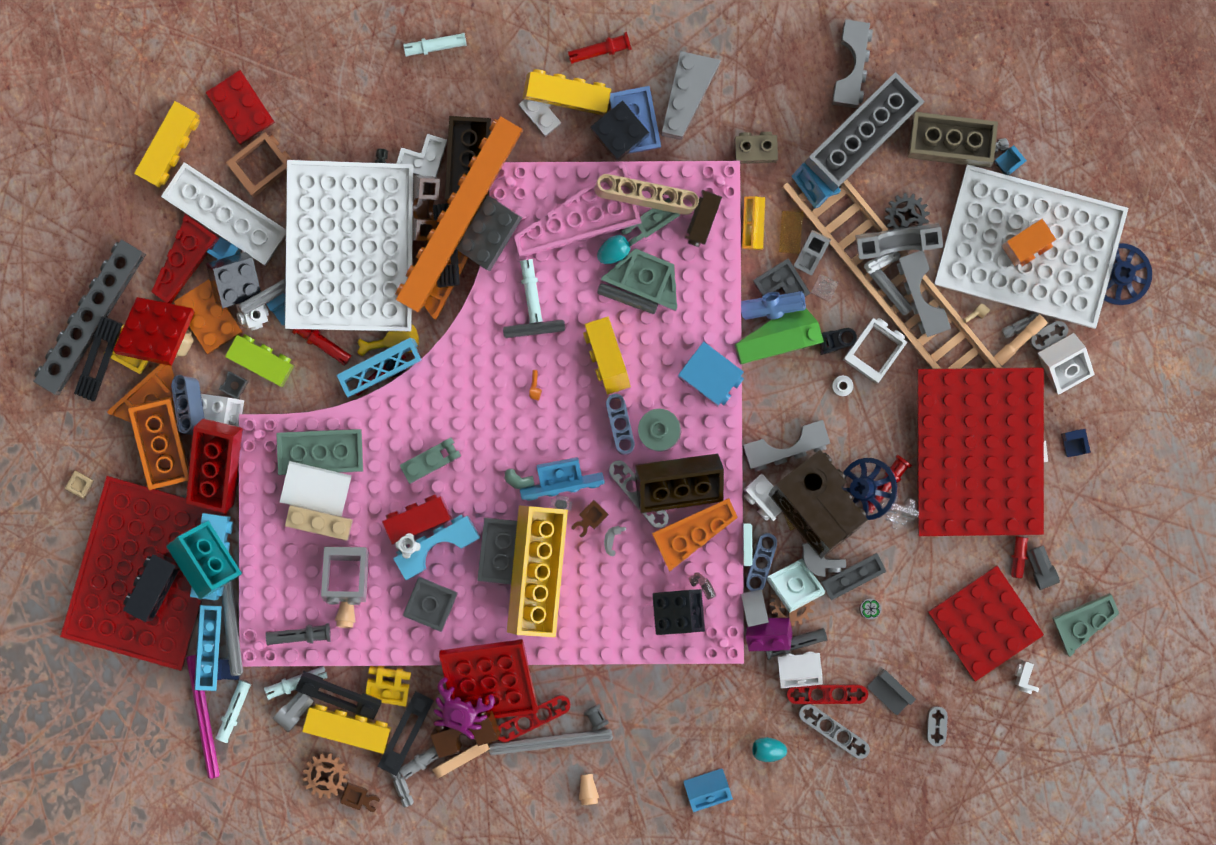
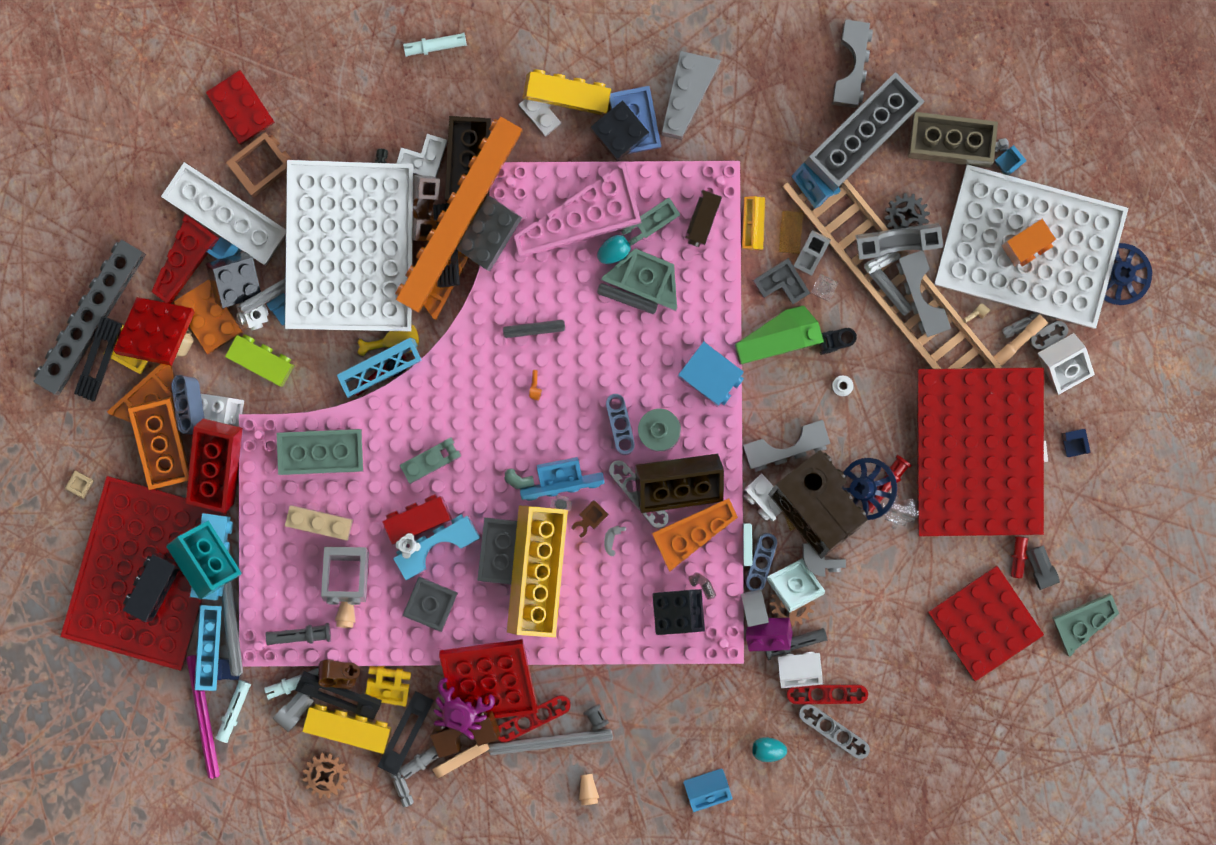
yellow brick [134,101,200,188] -> none
dark grey piece [219,371,249,399] -> none
white tile [280,461,352,517] -> none
red pin [292,329,352,366] -> none
reddish brown plate [340,782,380,812] -> none
light aqua pin [520,259,543,324] -> none
red pin [568,32,632,64] -> none
yellow wedge [583,316,631,395] -> none
tan beam [594,174,699,215] -> none
dark tan brick [734,132,778,164] -> none
medium blue piece [741,291,806,320] -> none
dark grey plate [821,553,887,601] -> none
white window [843,318,907,384] -> none
tile [860,598,881,619] -> none
dark grey panel [867,669,916,715] -> none
light grey beam [926,706,948,746] -> none
white bracket [1015,660,1039,694] -> none
none -> reddish brown piece [318,660,360,689]

